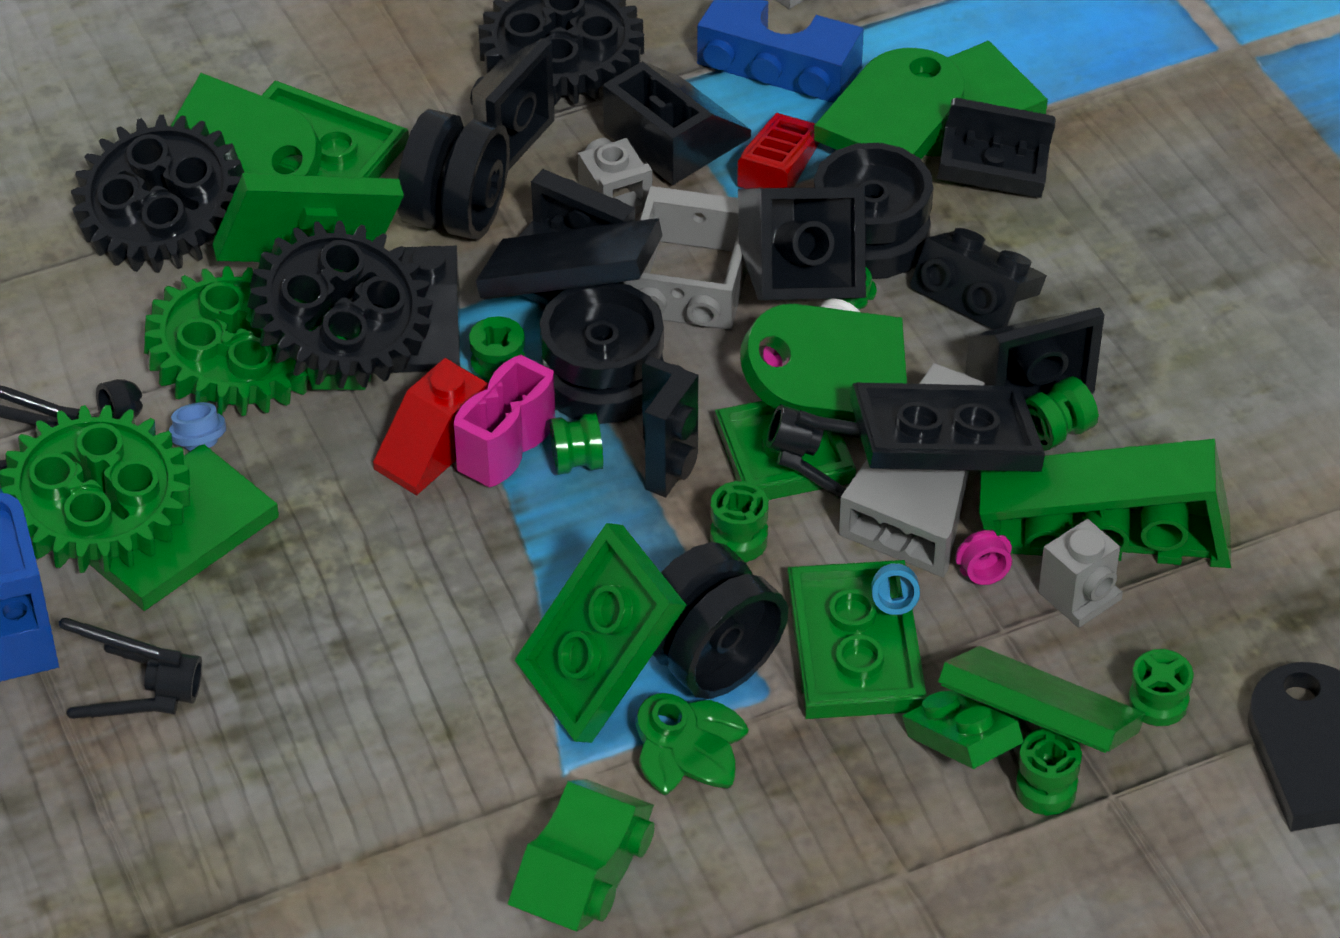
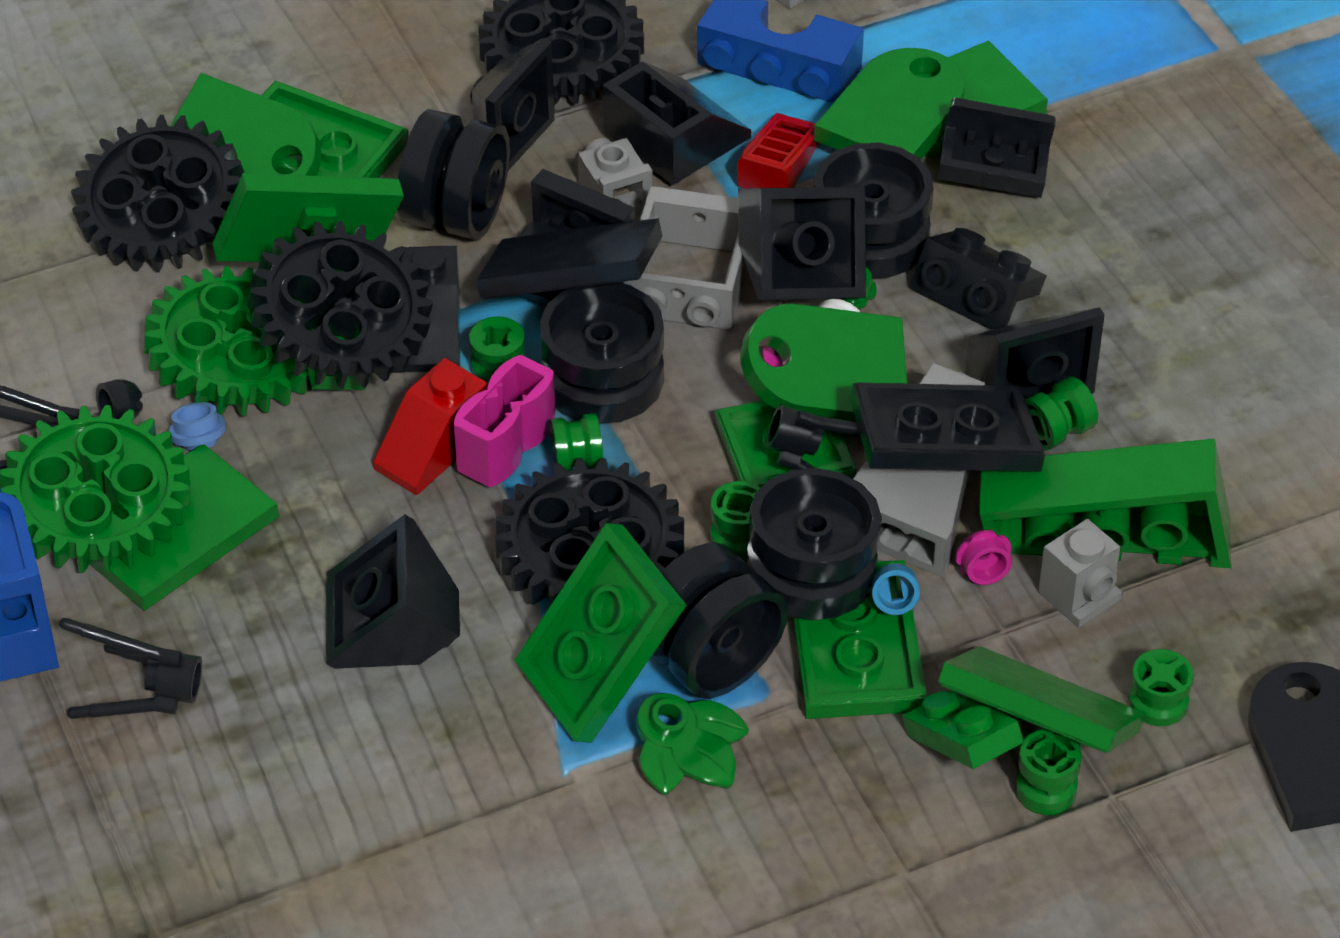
green brick [507,779,655,932] -> none
black bracket [642,356,699,498] -> none
none -> black slope [326,514,460,669]
none -> black gear [495,458,684,606]
none -> black wheel [746,468,882,620]

